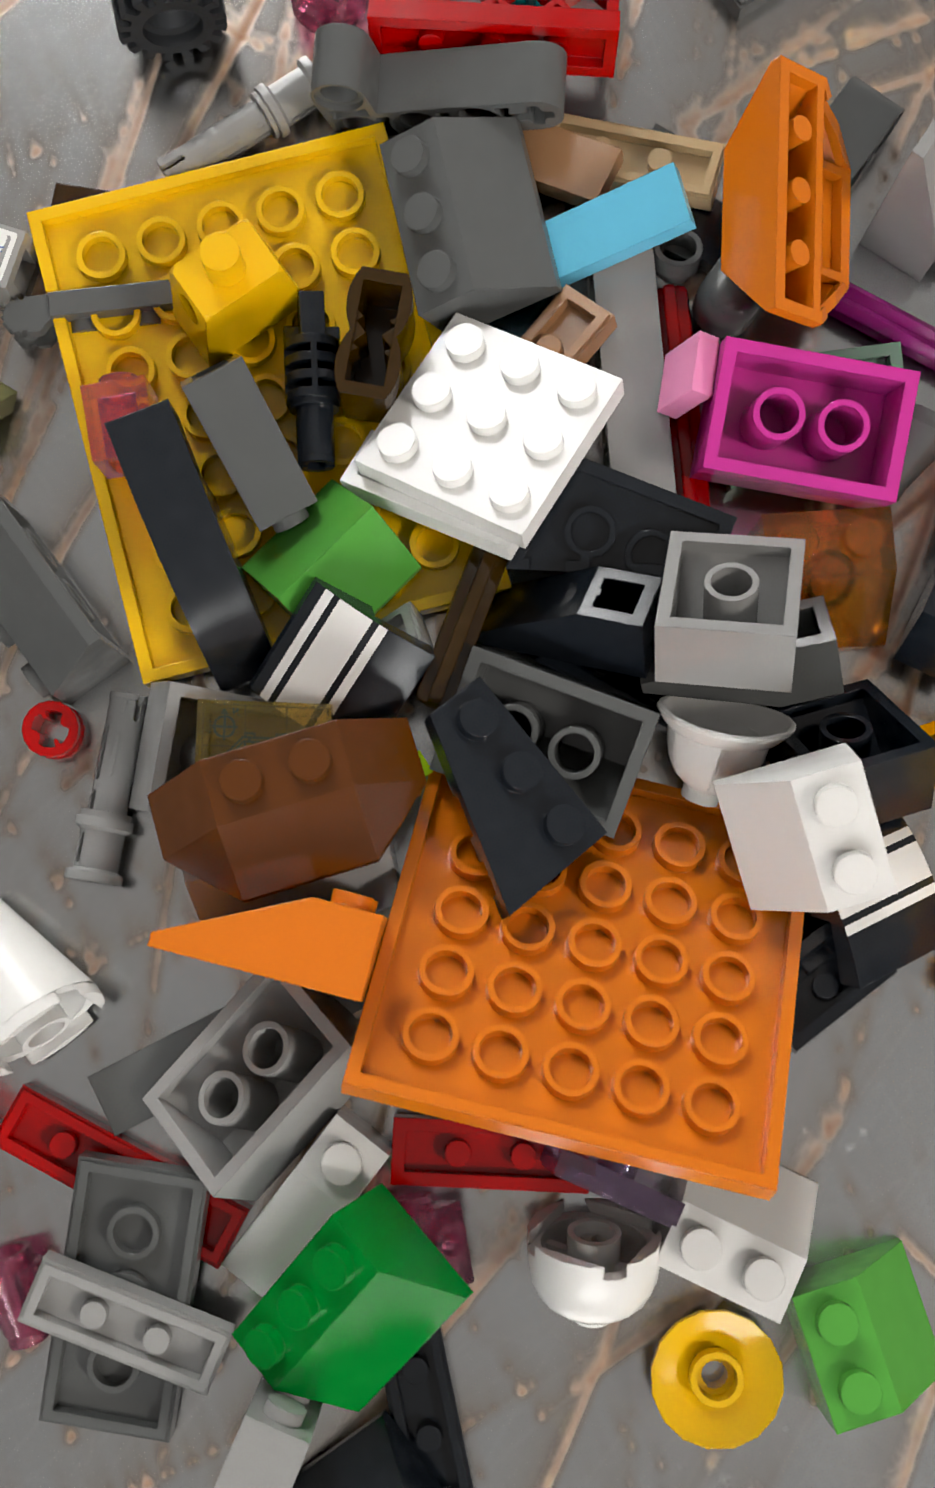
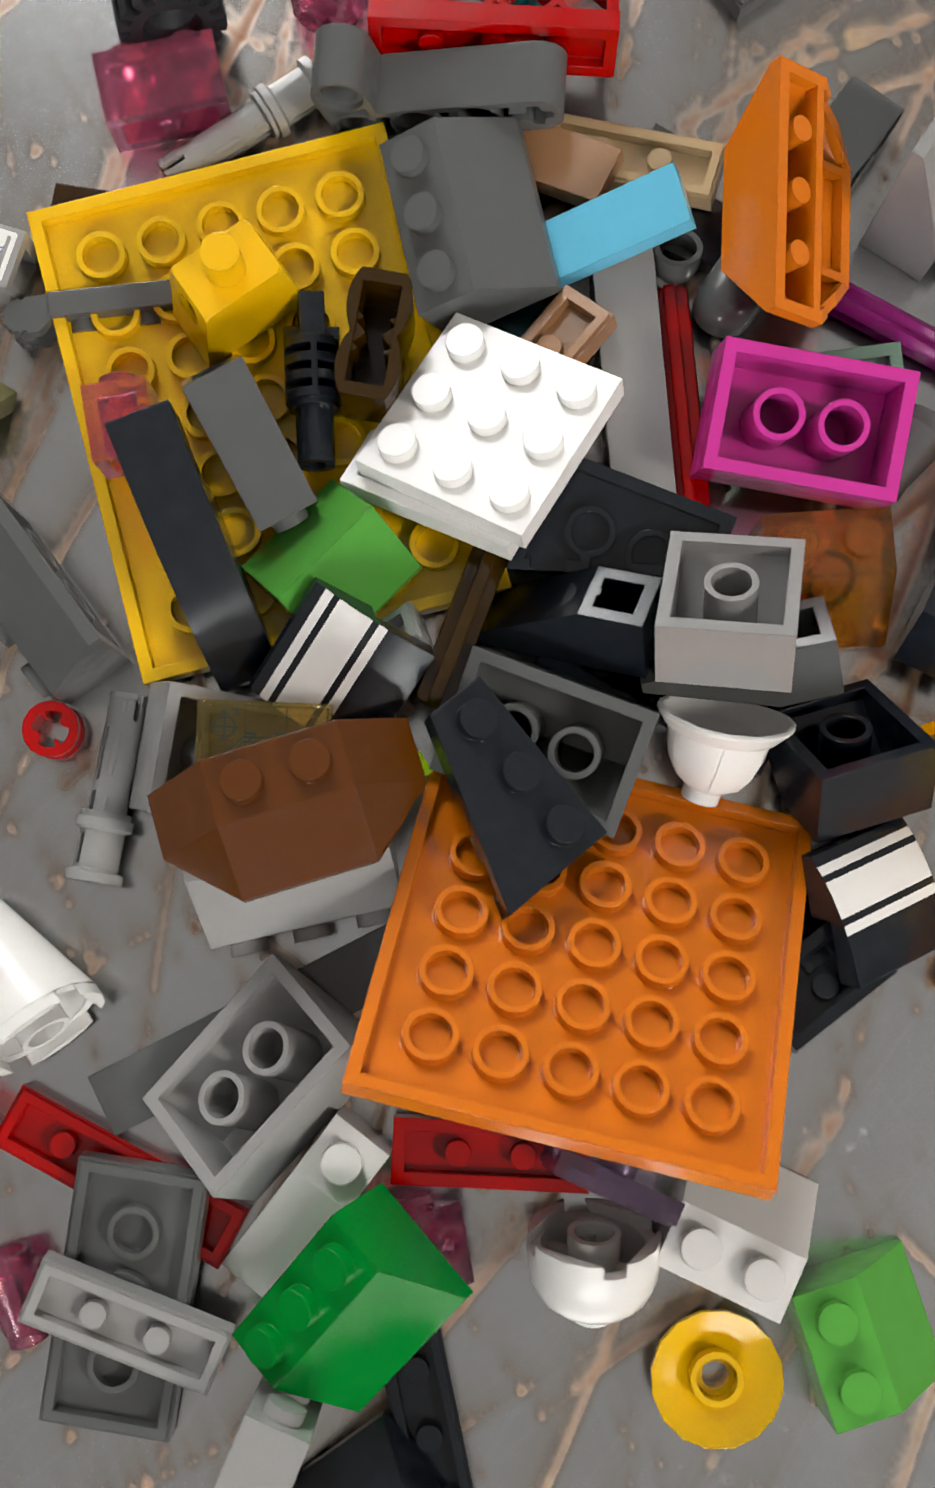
orange slope [147,888,388,1002] -> none
bright pink tile [657,330,719,419] -> none
white slope [712,743,898,913] -> none
none -> clear pink brick [91,28,232,153]

